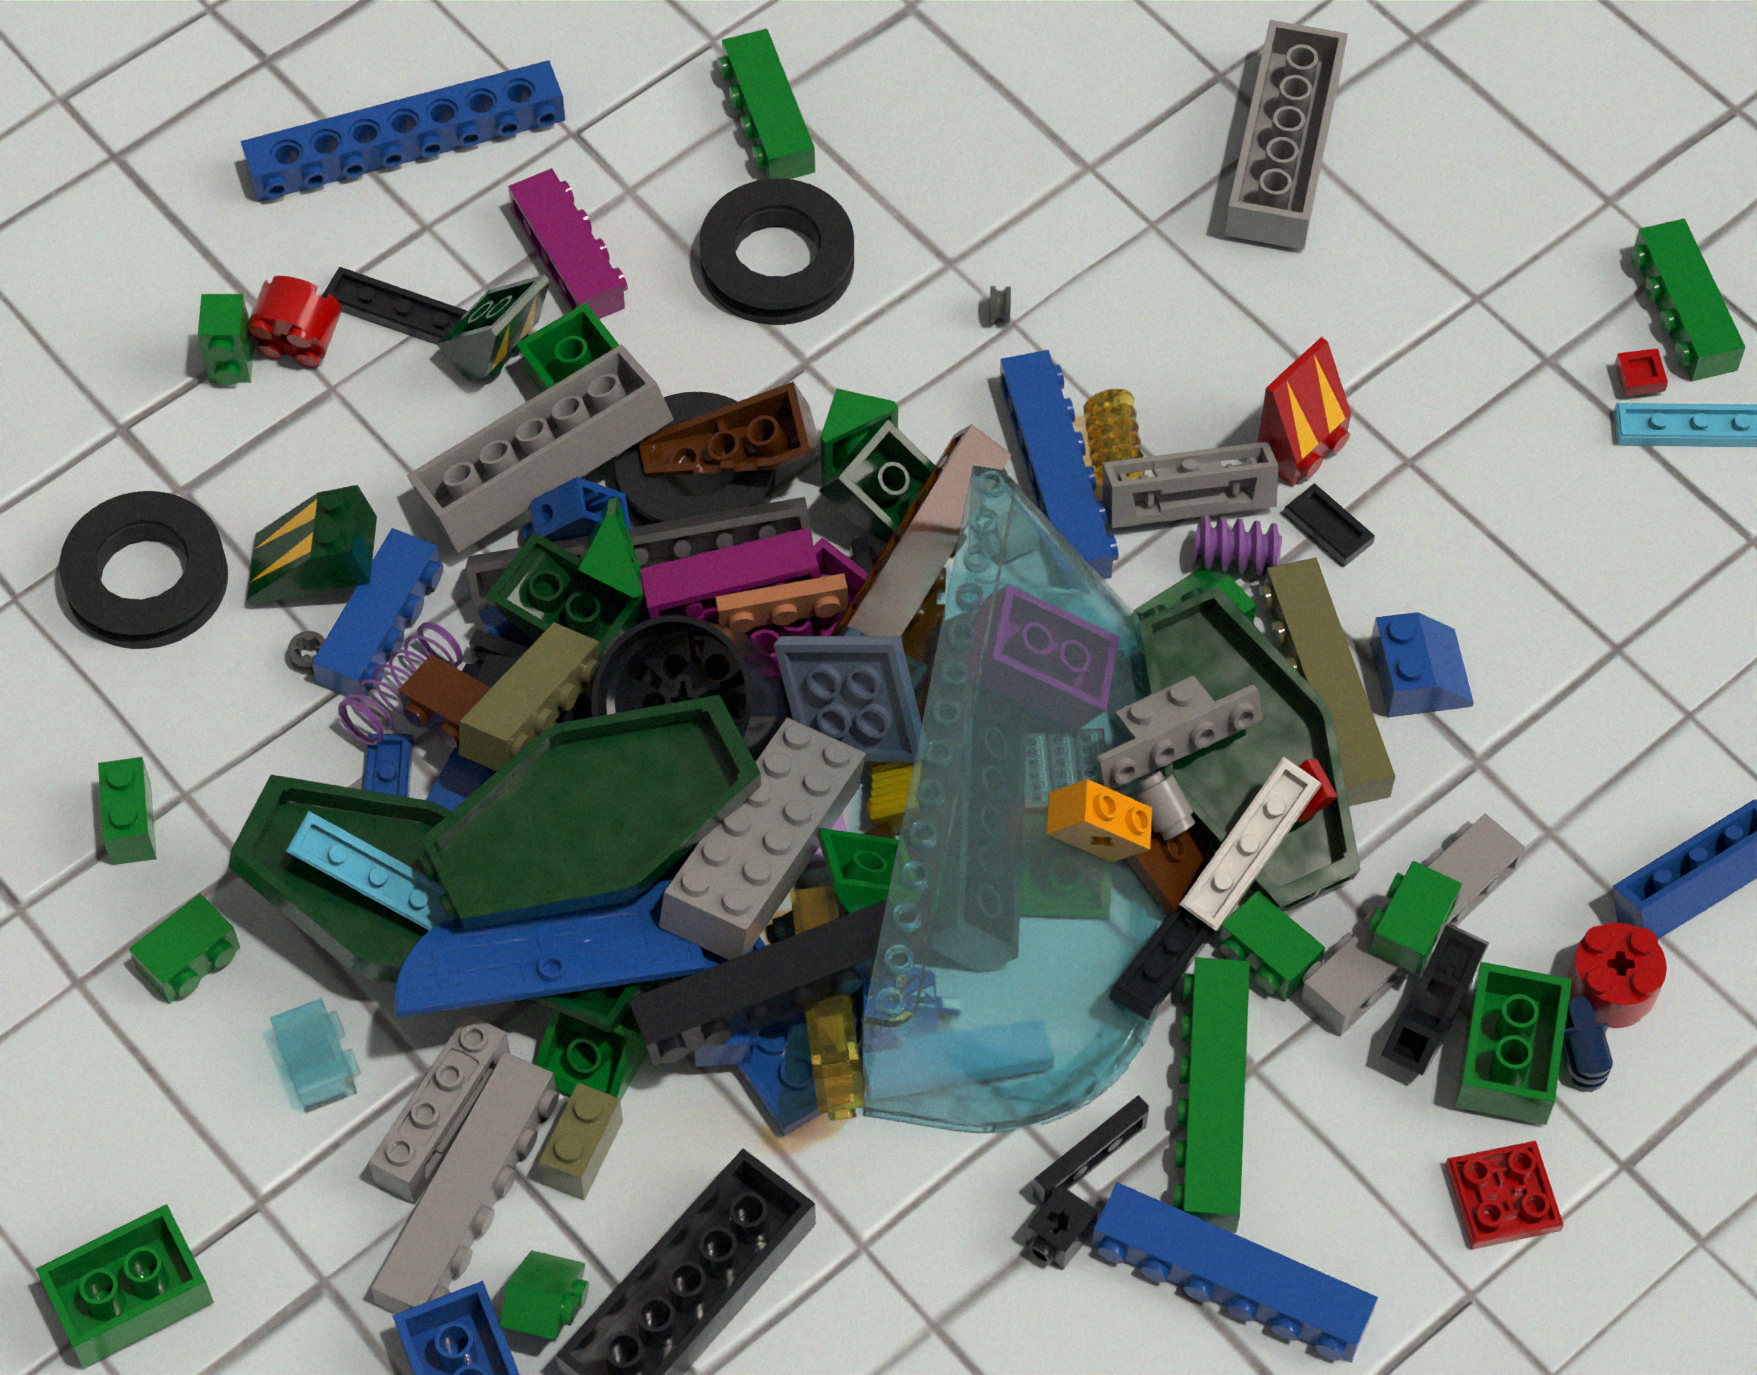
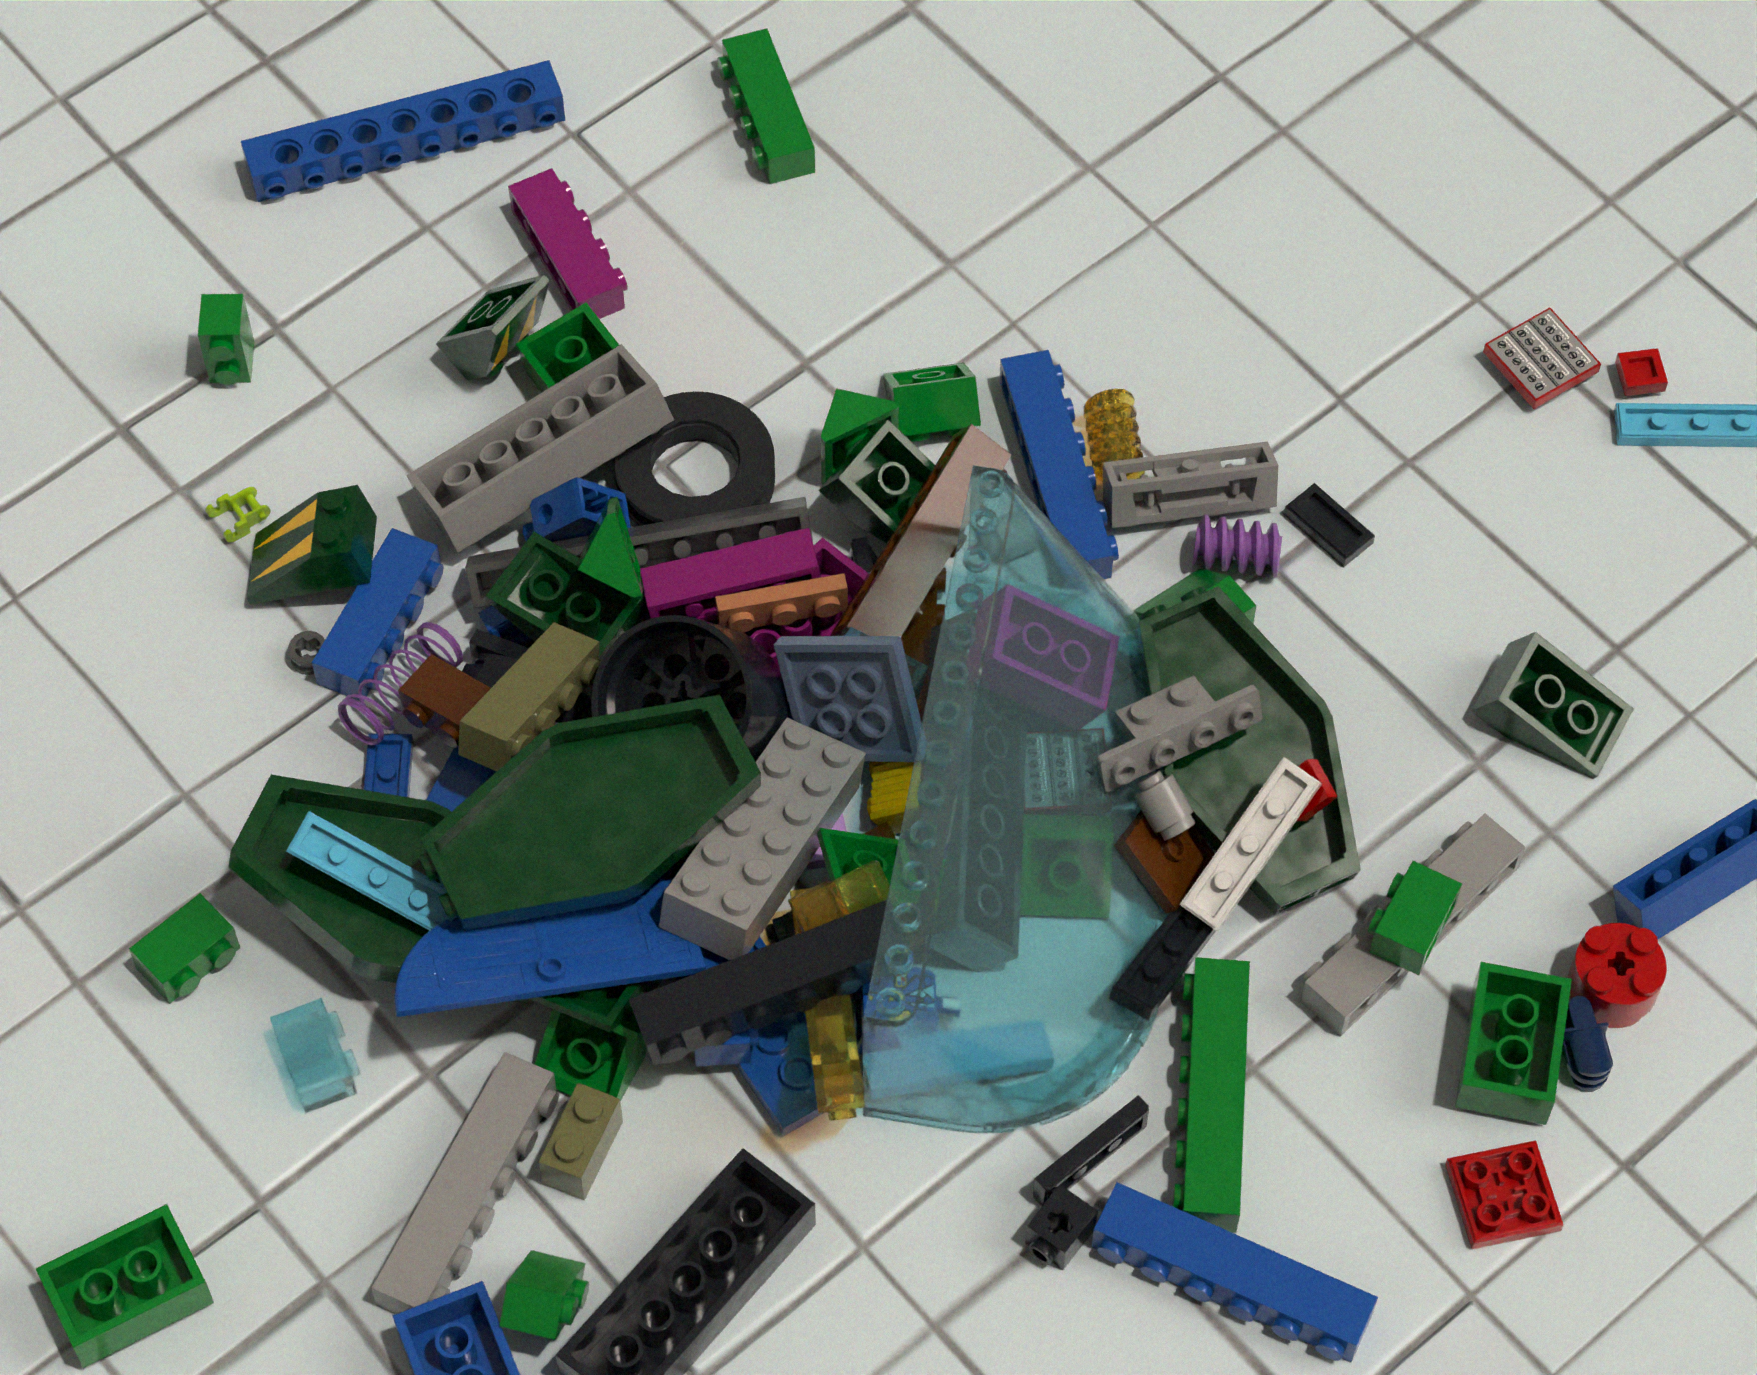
black tyre [59,491,228,649] -> none
green brick [98,757,157,865] -> none
red brick [247,276,342,368] -> none
black tile [321,266,467,345] -> none
light grey brick [369,1013,510,1205] -> none
reddish brown wedge [638,381,818,477] -> none
black tyre [699,178,854,325] -> none
dark grey bush [989,286,1011,323] -> none
light orange brick [1046,779,1152,863] -> none
green brick [1218,891,1325,1002] -> none
light grey brick [1225,20,1348,250] -> none
red slope [1257,337,1351,487] -> none
olive brick [1259,557,1395,806] -> none
blue slope [1370,612,1474,718] -> none
black arch [1381,923,1490,1076] -> none
green brick [1631,218,1746,382] -> none
none -> lime piece [205,487,271,543]
none -> clear yellow slope [788,860,897,932]
none -> green slope [883,362,981,441]
none -> dark green slope [1471,632,1634,779]
none -> tile [1483,307,1601,409]

